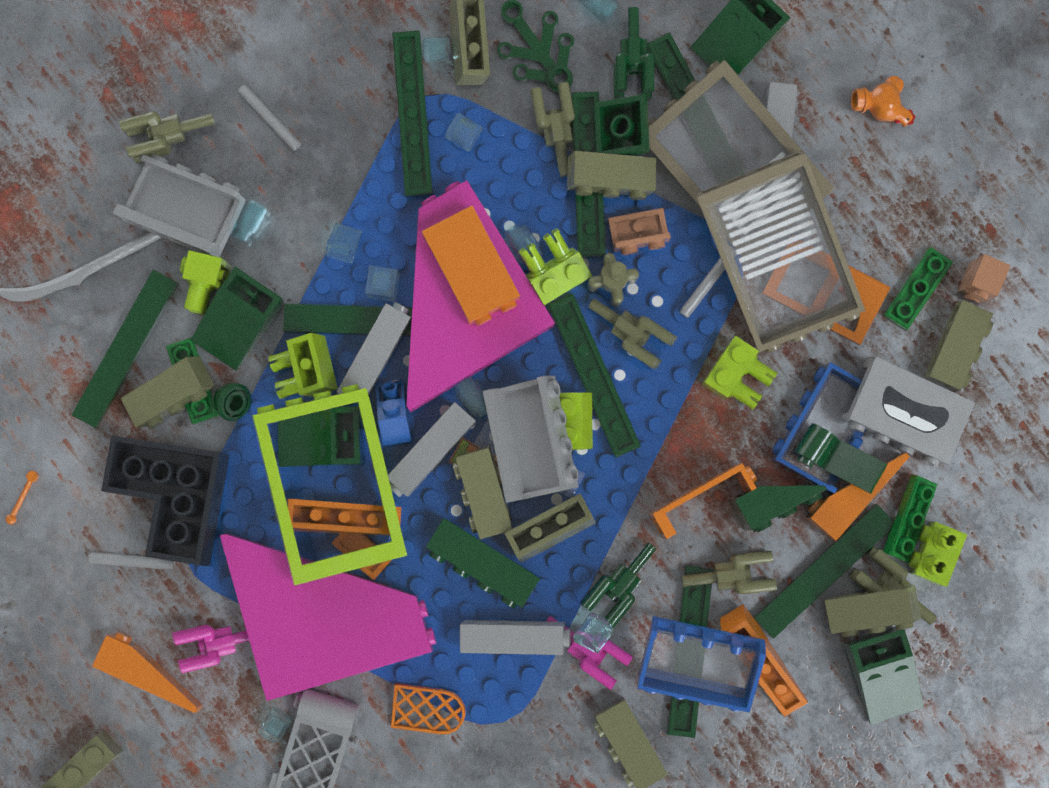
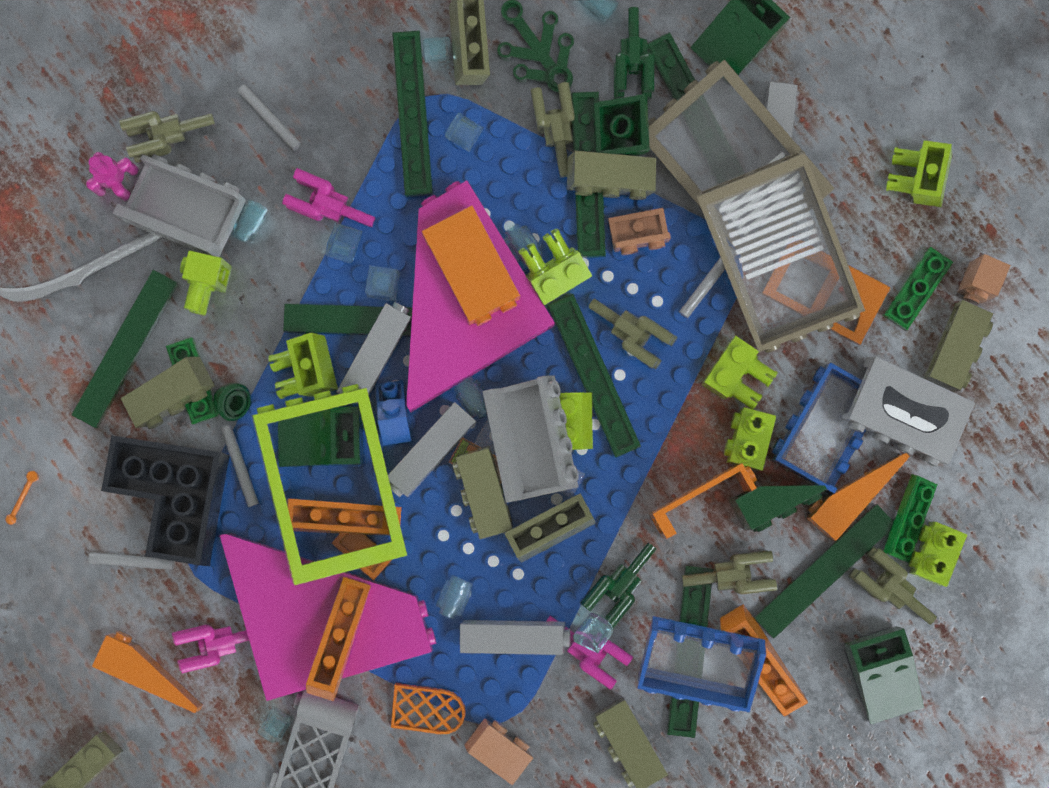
dark green slope [191,267,285,371] -> none
dark green brick [426,518,540,609] -> none
olive plant [587,253,639,307] -> none
dark green door [795,423,888,494] -> none
olive brick [825,585,921,637] -> none
orange animal [851,76,916,127] -> none
none -> dark pink plant [86,152,139,202]
none -> light grey bar [220,425,259,507]
none -> dark pink plant [282,168,376,227]
none -> orange slope [306,577,371,701]
none -> clear light blue brick [436,575,472,619]
none -> nougat brick [464,718,533,785]
none -> lime brick [724,407,776,471]
none -> lime brick [886,140,952,207]

